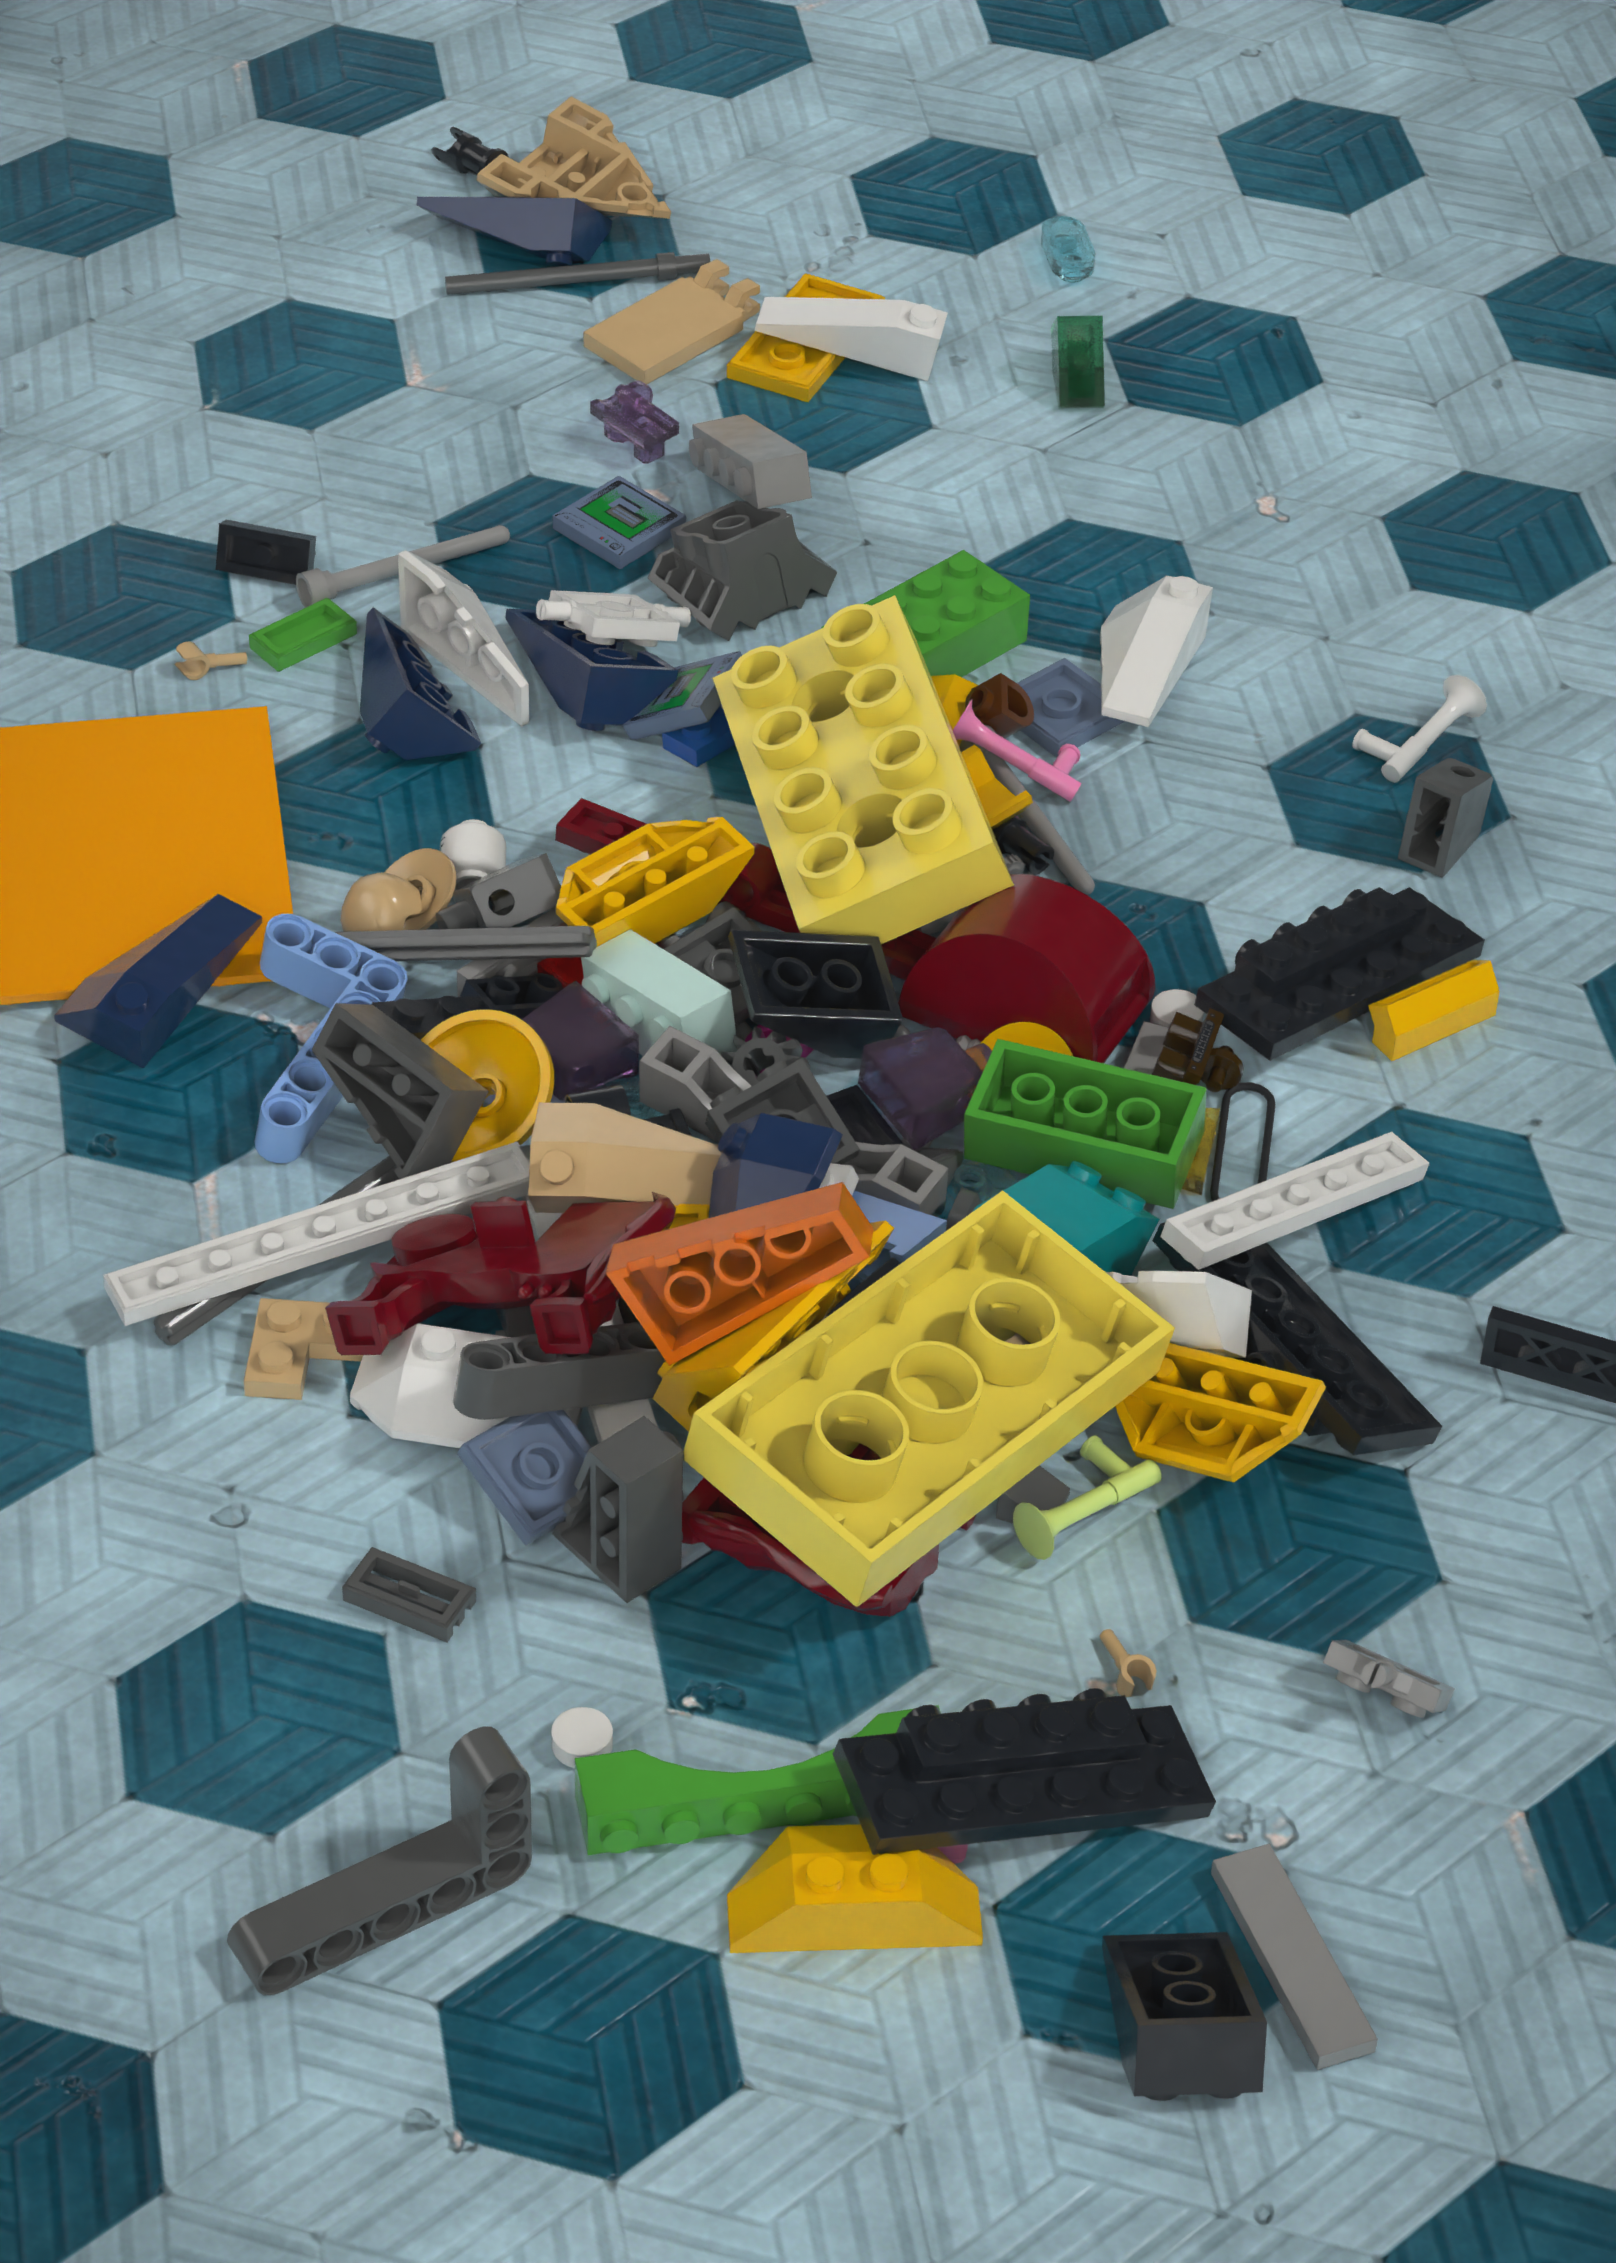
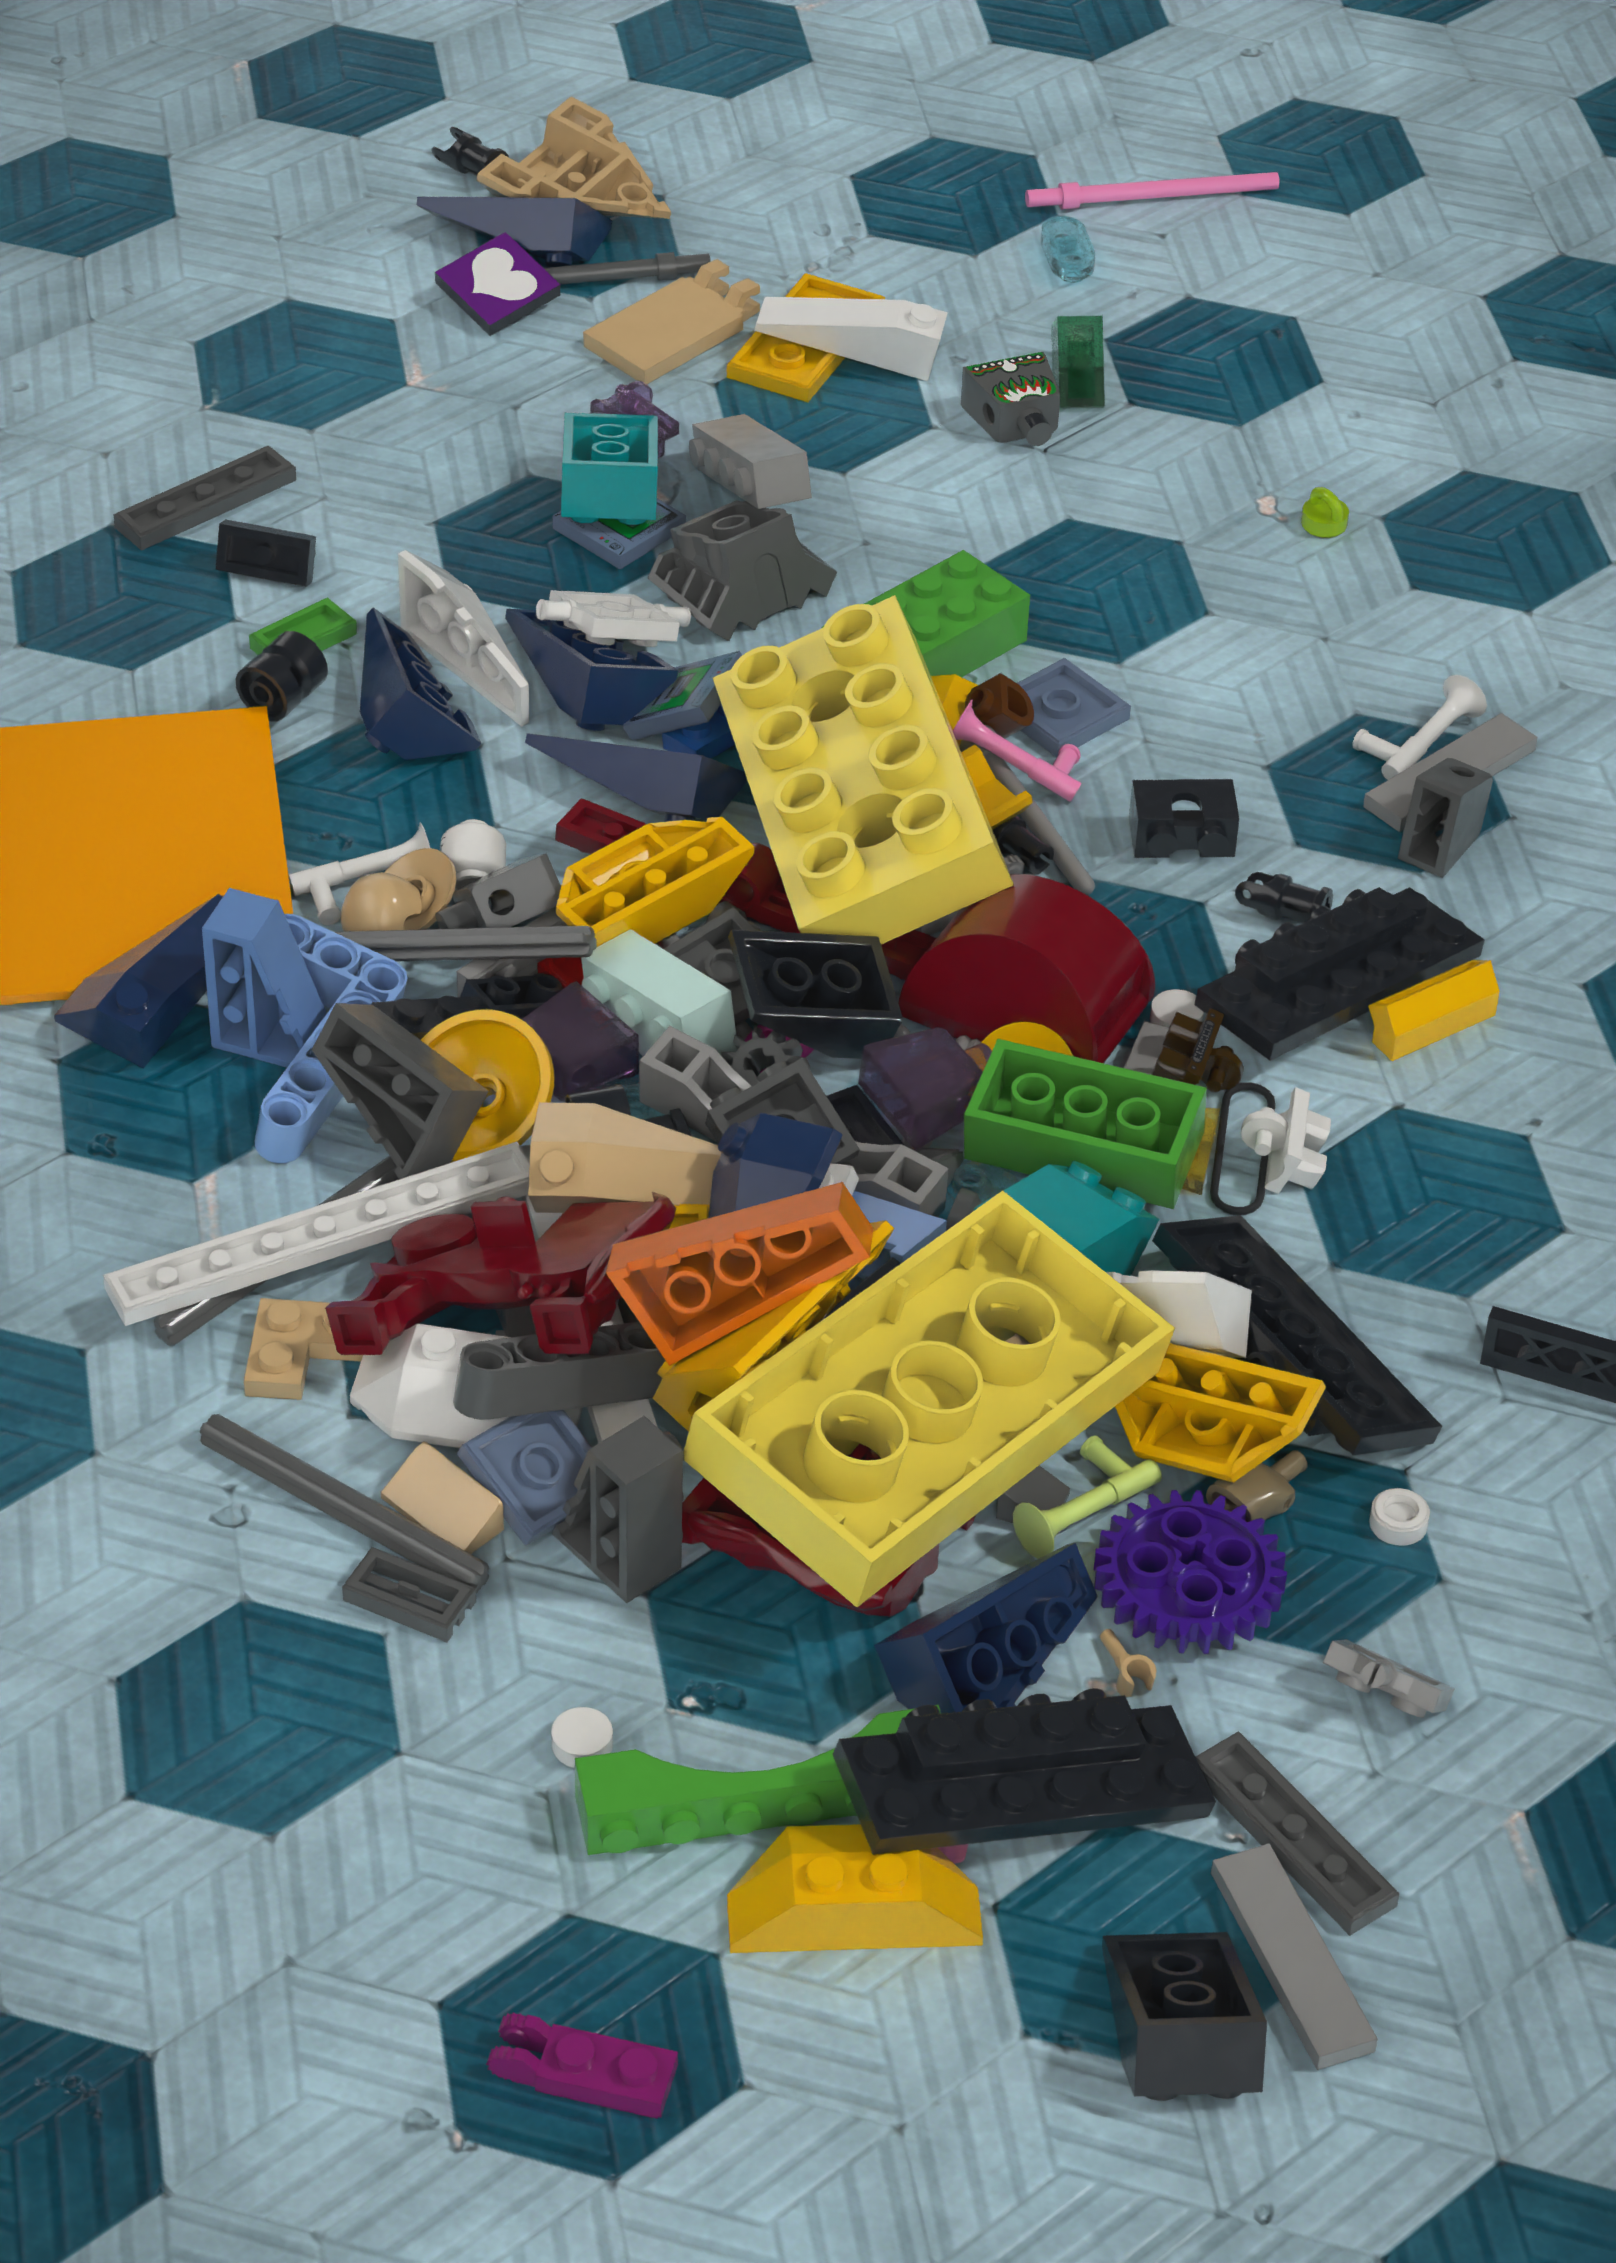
tan hand [175,641,247,680] -> none
dark grey beam [227,1726,532,1995] -> none
light grey piece [296,526,510,608] -> none
white wedge [1100,576,1213,727] -> none
white plate [1160,1132,1429,1270] -> none
none -> dark grey tile [113,445,296,551]
none -> dark grey axle [199,1414,489,1593]
none -> medium blue wedge [202,888,327,1067]
none -> black wheel [235,631,328,722]
none -> white piece [288,822,430,925]
none -> tan slope [381,1441,504,1554]
none -> tile [435,232,560,336]
none -> magenta hinge [486,2012,678,2119]
none -> dark blue wedge [525,733,746,822]
none -> teal slope [561,412,658,525]
none -> dark blue wedge [874,1543,1098,1714]
none -> dark grey torso [961,352,1060,446]
none -> bright pink bar [1025,172,1279,209]
none -> dark purple gear [1093,1490,1287,1654]
none -> black brick [1129,779,1239,858]
none -> dark grey tile [1195,1731,1400,1936]
none -> dark tan piece [1206,1450,1308,1522]
none -> black piece [1235,872,1333,923]
none -> white hips [1241,1087,1331,1194]
none -> lime tile [1301,487,1349,538]
none -> light grey tile [1363,713,1538,832]
none -> white tile [1369,1488,1430,1546]

